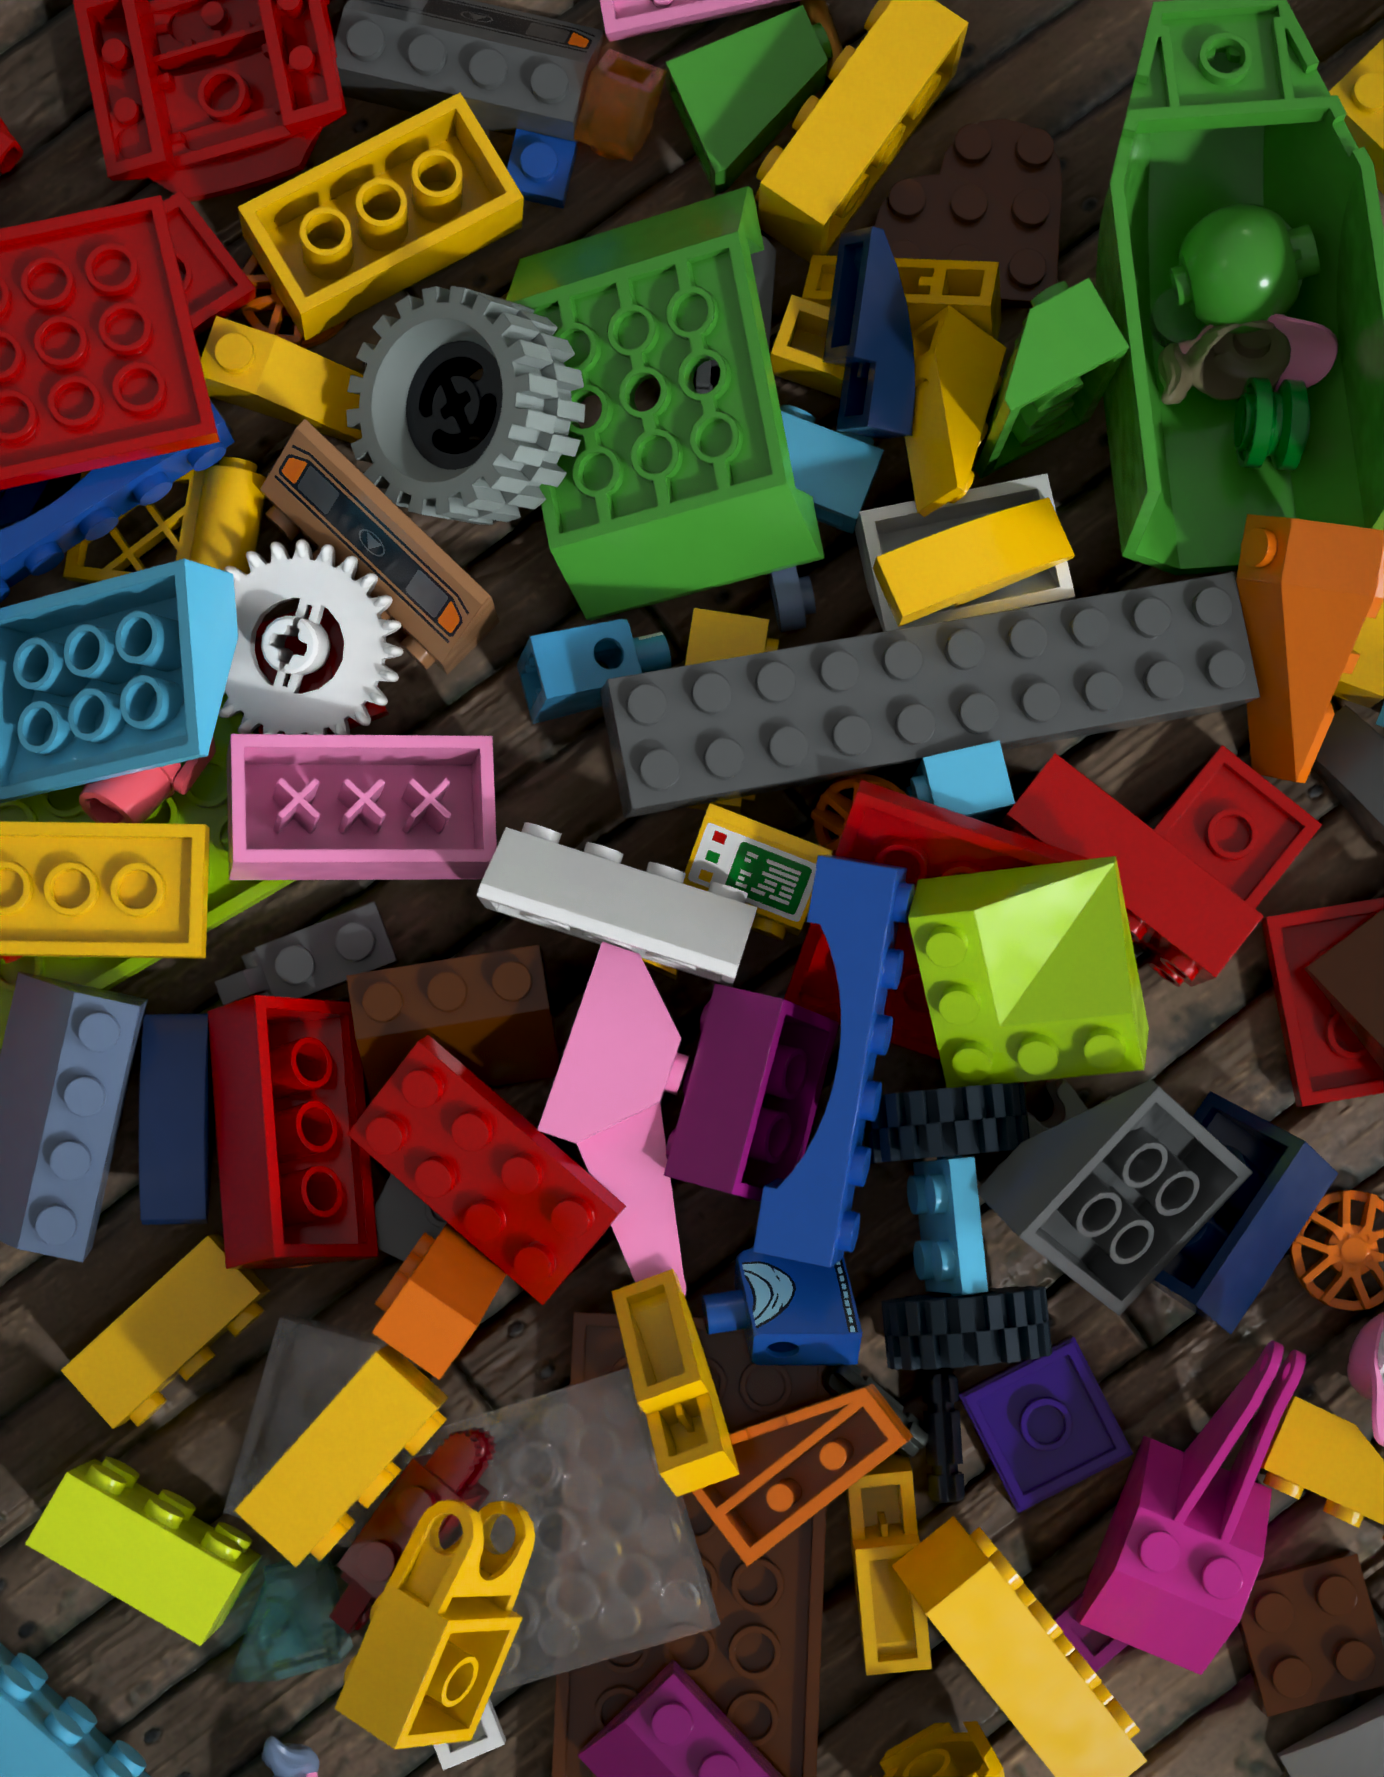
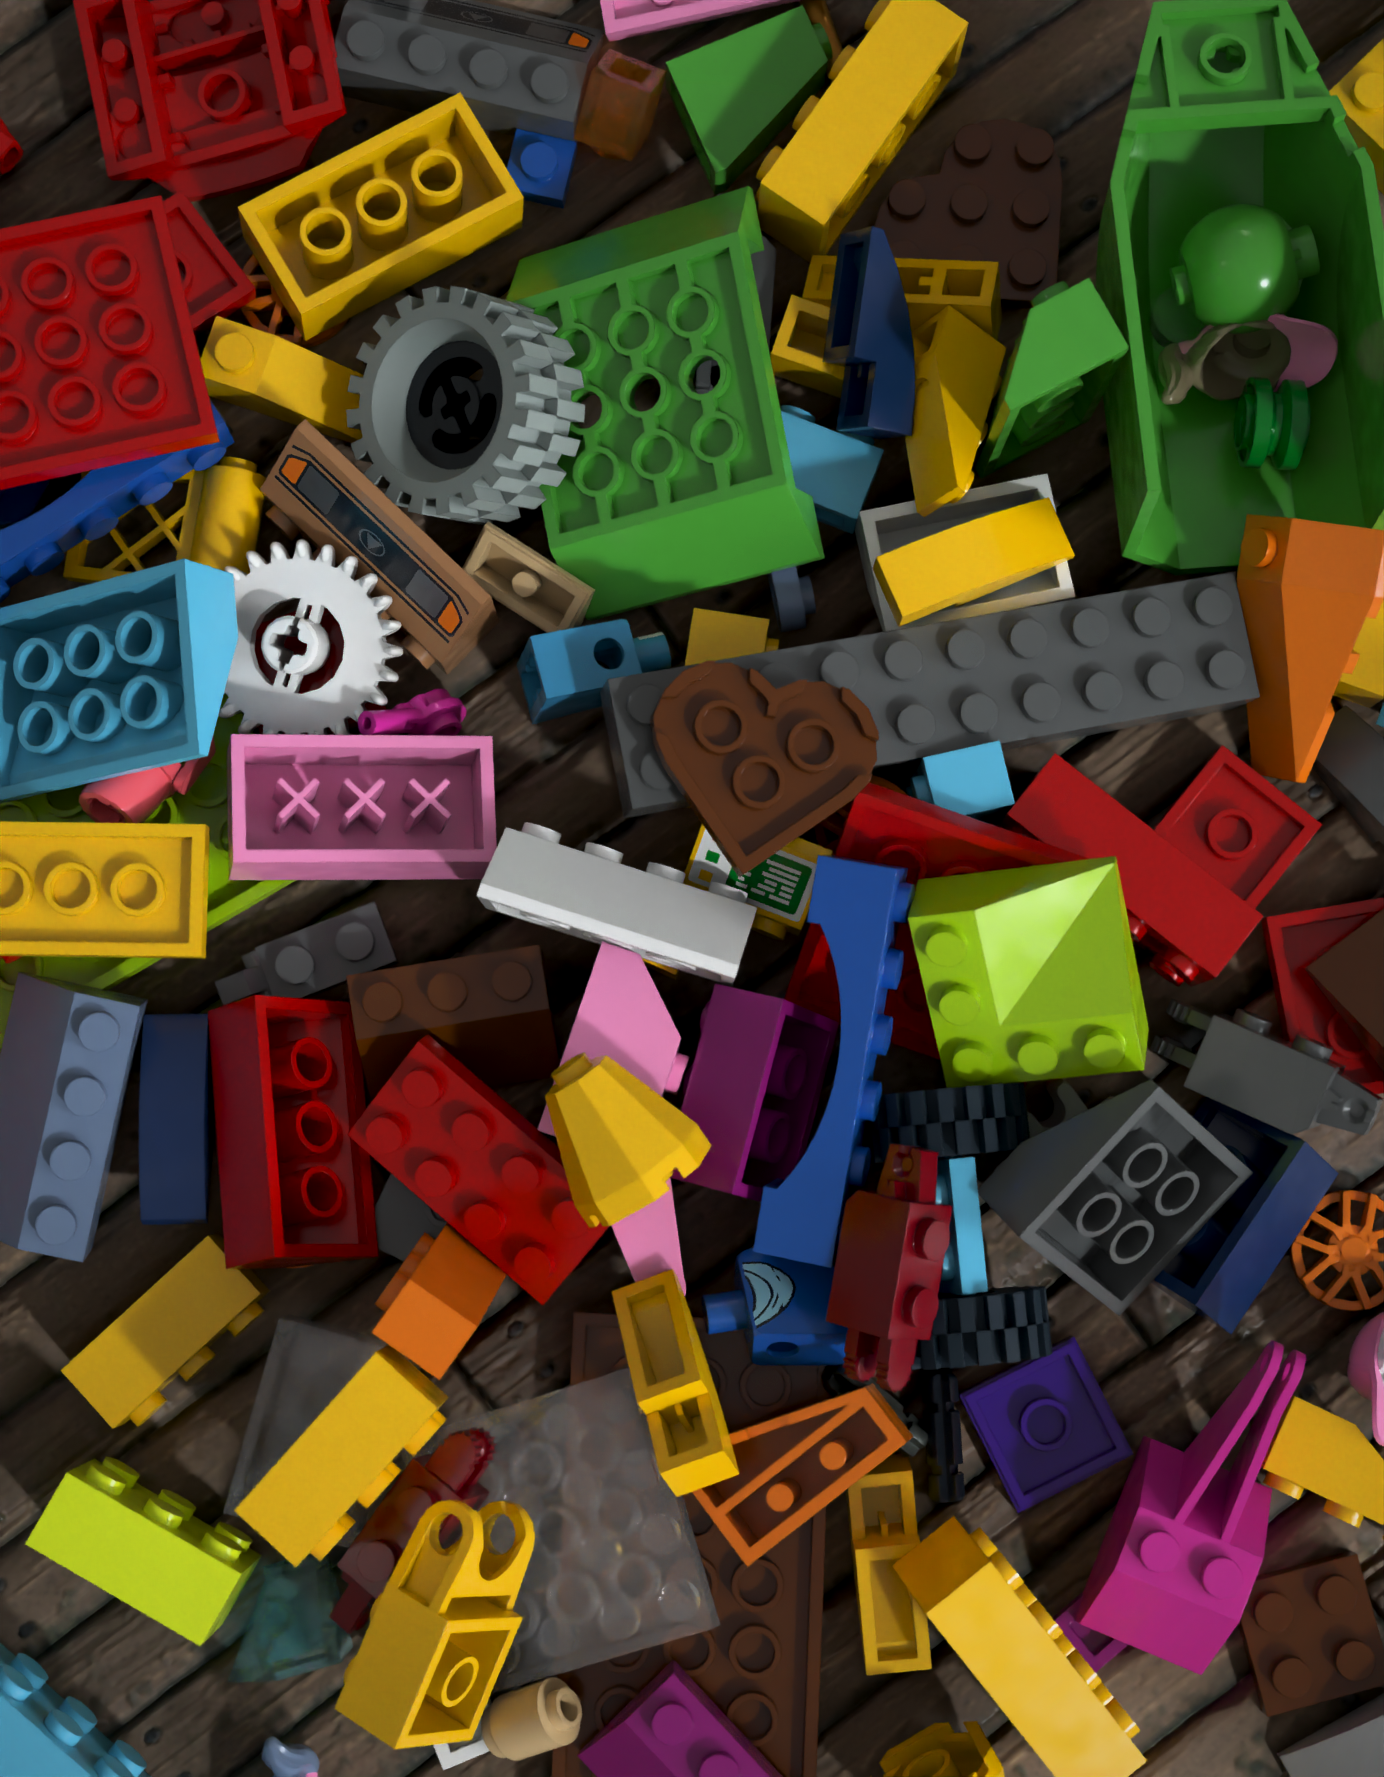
none -> dark pink plate [358,689,467,736]
none -> tan slope [462,522,595,633]
none -> tan brick [481,1677,582,1761]
none -> yellow cone [545,1052,712,1228]
none -> reddish brown plate [650,661,879,877]
none -> dark red hinge [826,1144,953,1392]
none -> dark grey hinge [1150,998,1383,1135]

